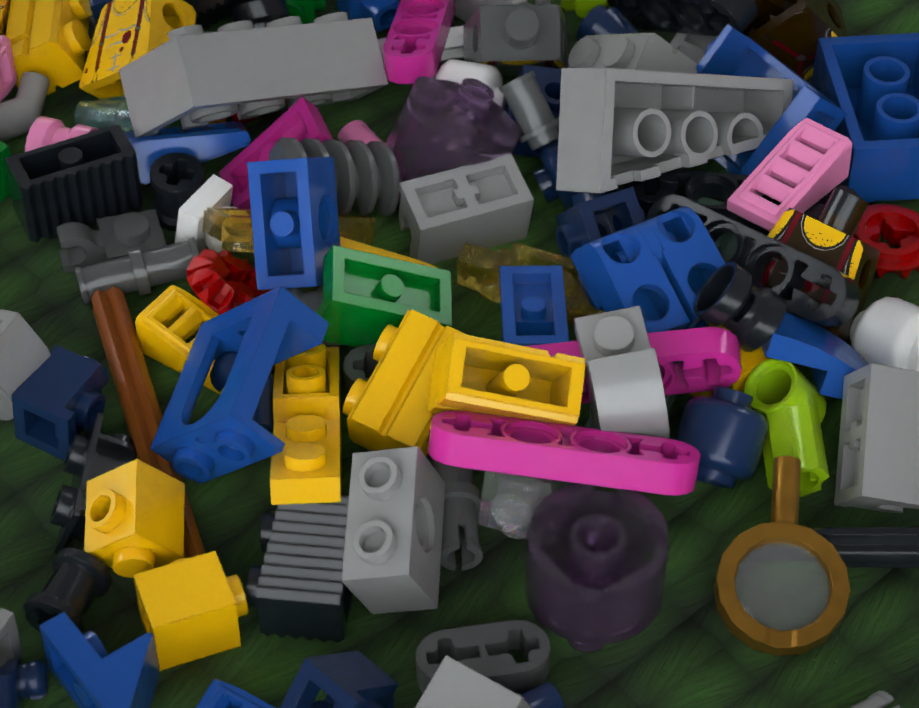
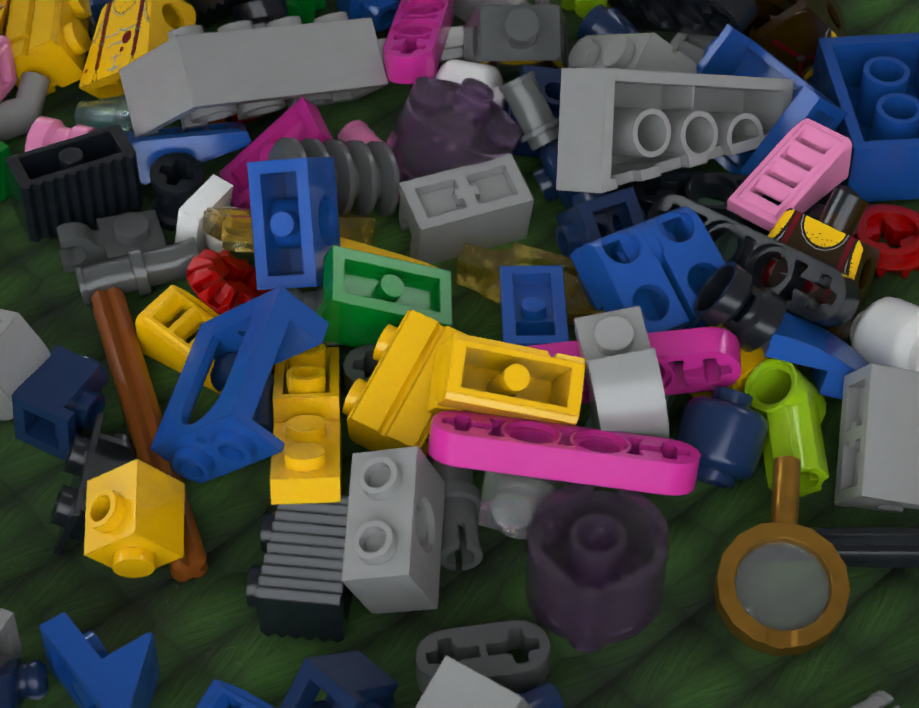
black bush [23,548,113,633] -> none
yellow brick [133,551,248,671] -> none

